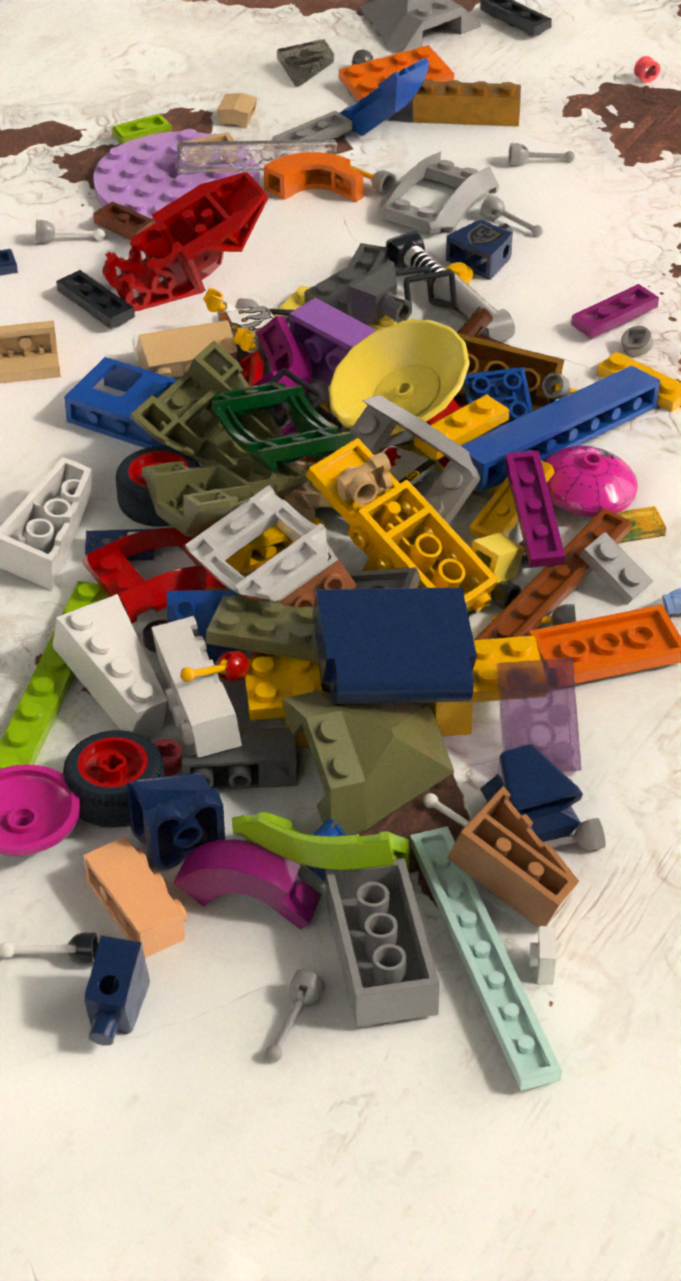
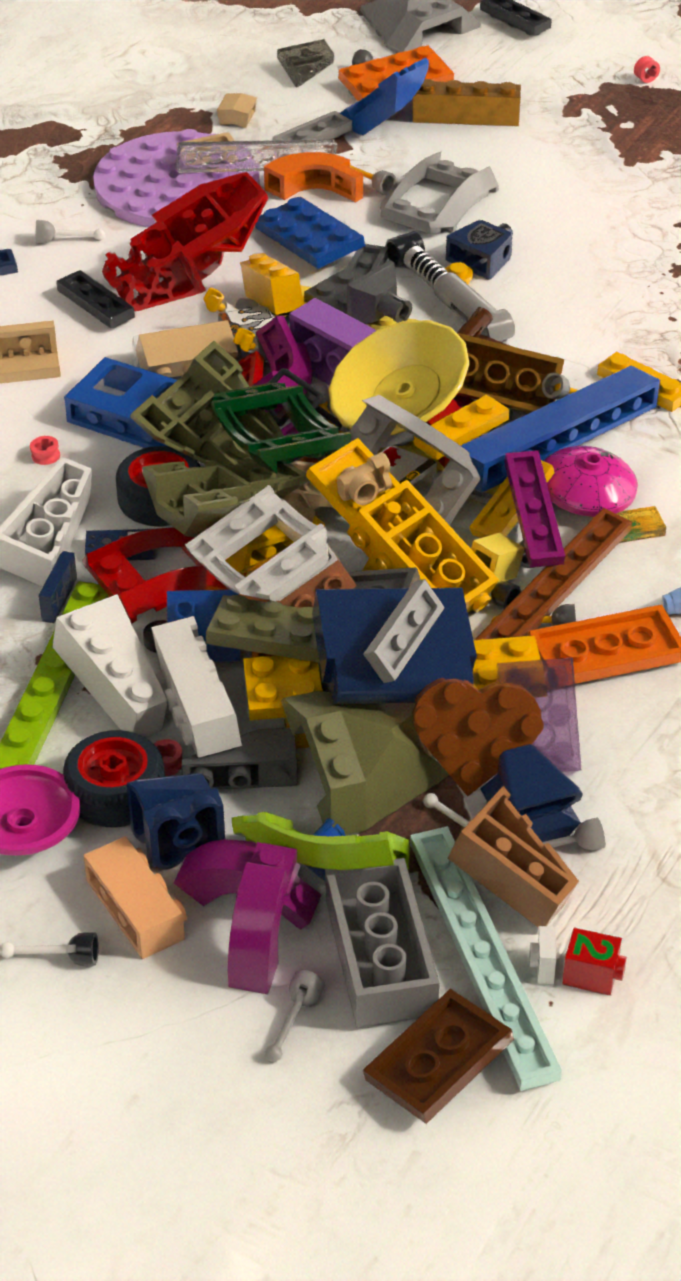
dark blue torso [84,935,150,1046] -> none
copper plate [93,201,155,240] -> none
lime plate [111,113,172,145] -> none
red hinge [180,651,249,682] -> none
black piece [395,266,457,314] -> none
blue tile [462,367,533,435] -> none
light grey hinge [480,194,543,236] -> none
light grey hinge [508,143,575,165] -> none
magenta plate [571,284,659,339] -> none
light grey plate [579,532,653,605] -> none
light grey tile [621,326,653,356] -> none
none -> coral bush [30,436,60,465]
none -> dark blue tile [38,551,77,623]
none -> magenta arch [228,842,297,995]
none -> yellow brick [240,253,304,315]
none -> blue plate [255,196,365,269]
none -> light grey plate [363,579,445,683]
none -> reddish brown plate [363,988,514,1124]
none -> dark orange plate [412,678,544,797]
none -> red brick [562,927,627,996]

